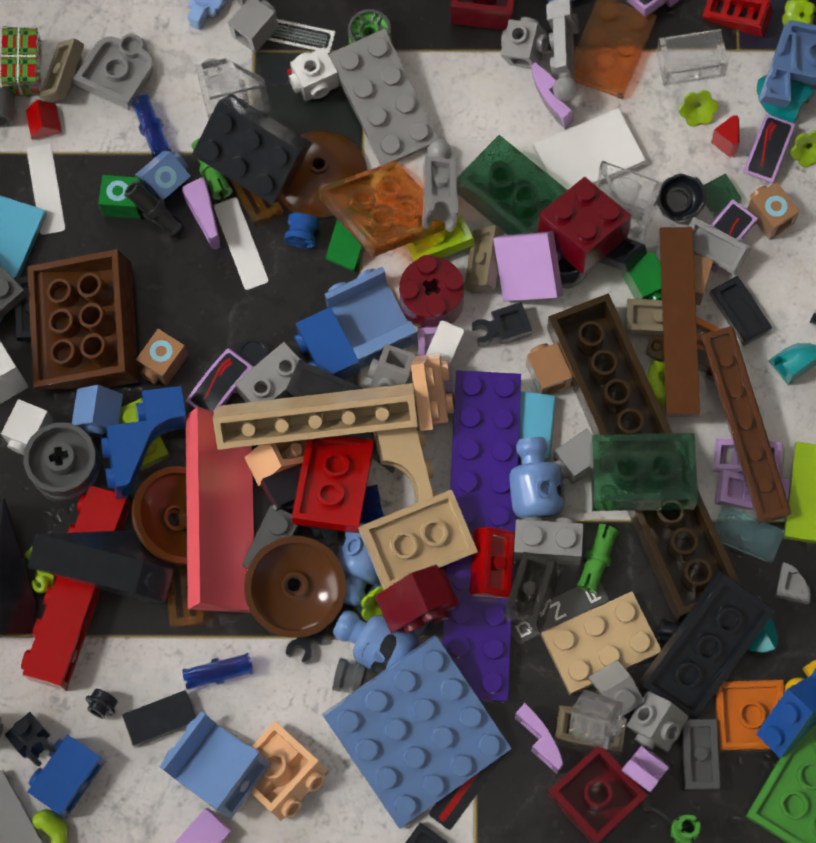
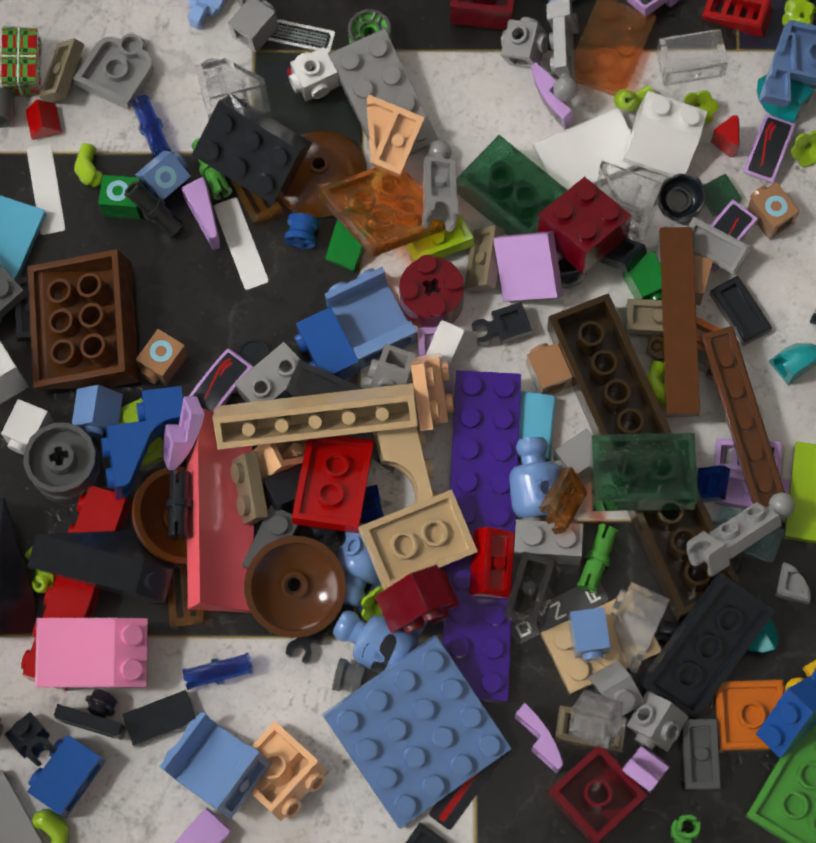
none -> bright pink slope [35,618,148,688]
none -> black tile [54,704,127,741]
none -> lime arm [74,143,103,187]
none -> lavender slope [161,396,205,470]
none -> black pin [166,470,192,540]
none -> dark tan plate [231,452,268,525]
none -> light nougat wing [367,94,425,177]
none -> clear orange tile [539,466,588,535]
none -> medium blue brick [568,607,611,662]
none -> clear slope [610,582,670,674]
none -> lime arm [614,85,654,112]
none -> white slope [623,91,707,177]
none -> light grey plate [687,492,795,576]
none -> clear blue tile [696,465,730,502]

